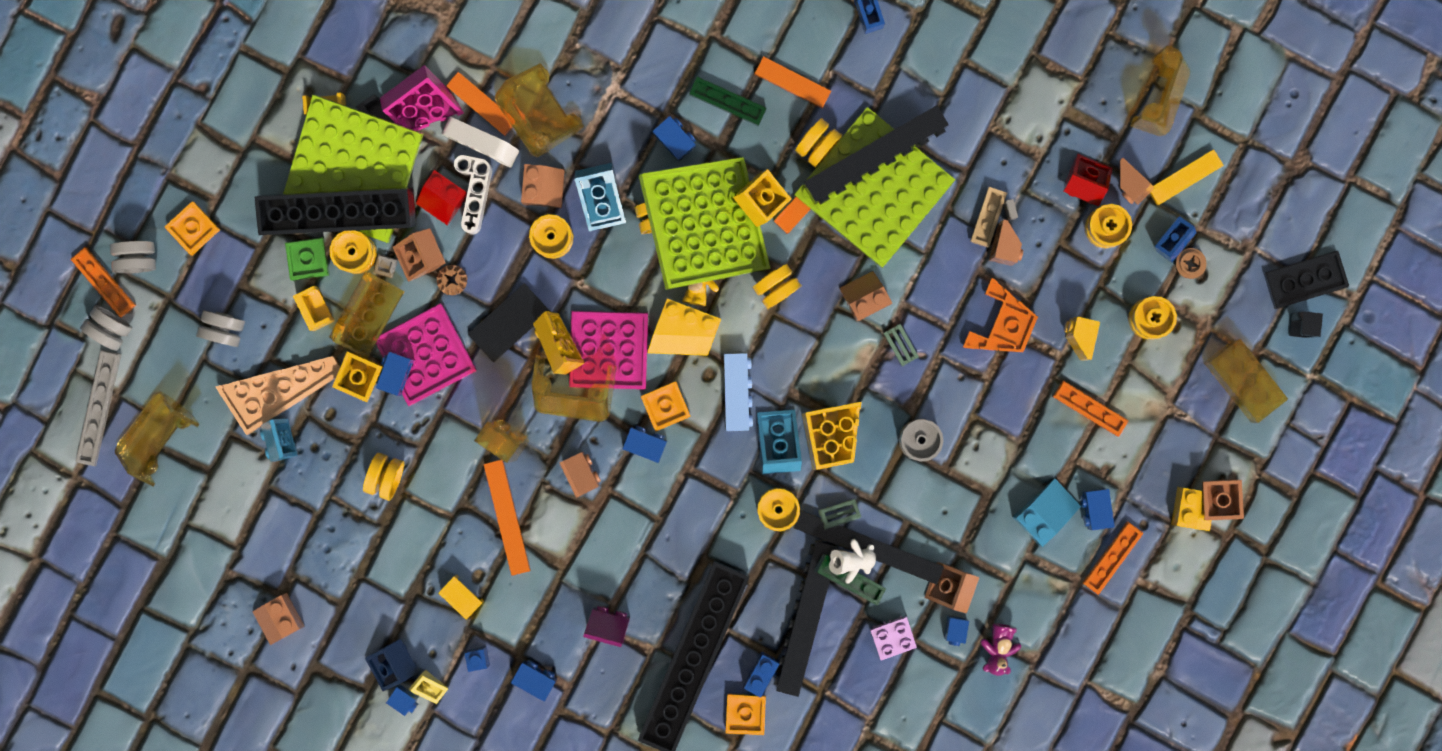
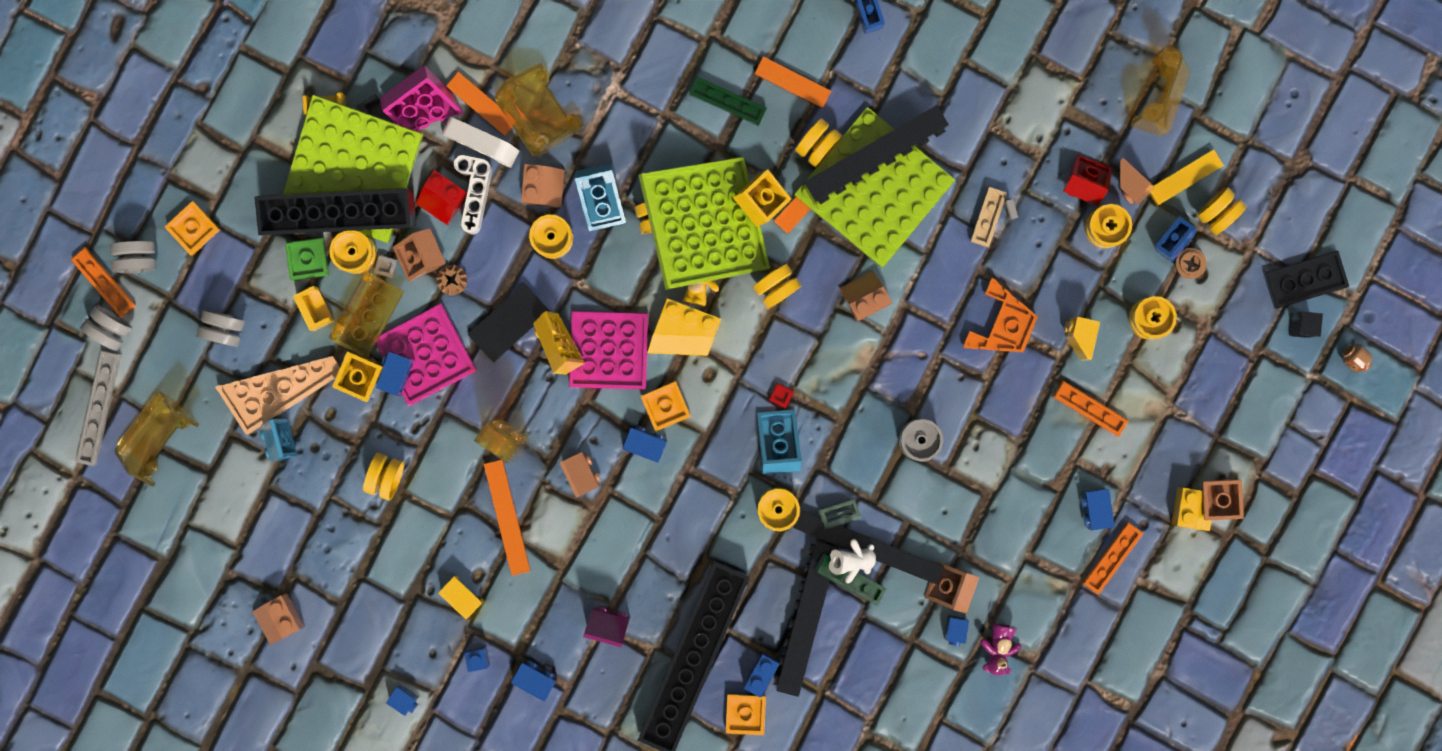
dark blue slope [365,639,419,691] -> none
light yellow slope [409,670,448,704] -> none
clear yellow windscreen [532,355,617,422] -> none
blue brick [653,116,696,162] -> none
light blue brick [724,353,753,431] -> none
yellow wedge [801,402,861,470] -> none
lavender hinge [870,616,917,660] -> none
sand green tile [883,324,919,366] -> none
nougat slope [989,220,1023,266] -> none
dark azure slope [1013,478,1081,547] -> none
clear yellow brick [1204,339,1288,423] -> none
none -> red tile [769,383,794,408]
none -> yellow wheel [1196,187,1247,235]
none -> medium nougat head [1342,344,1372,373]

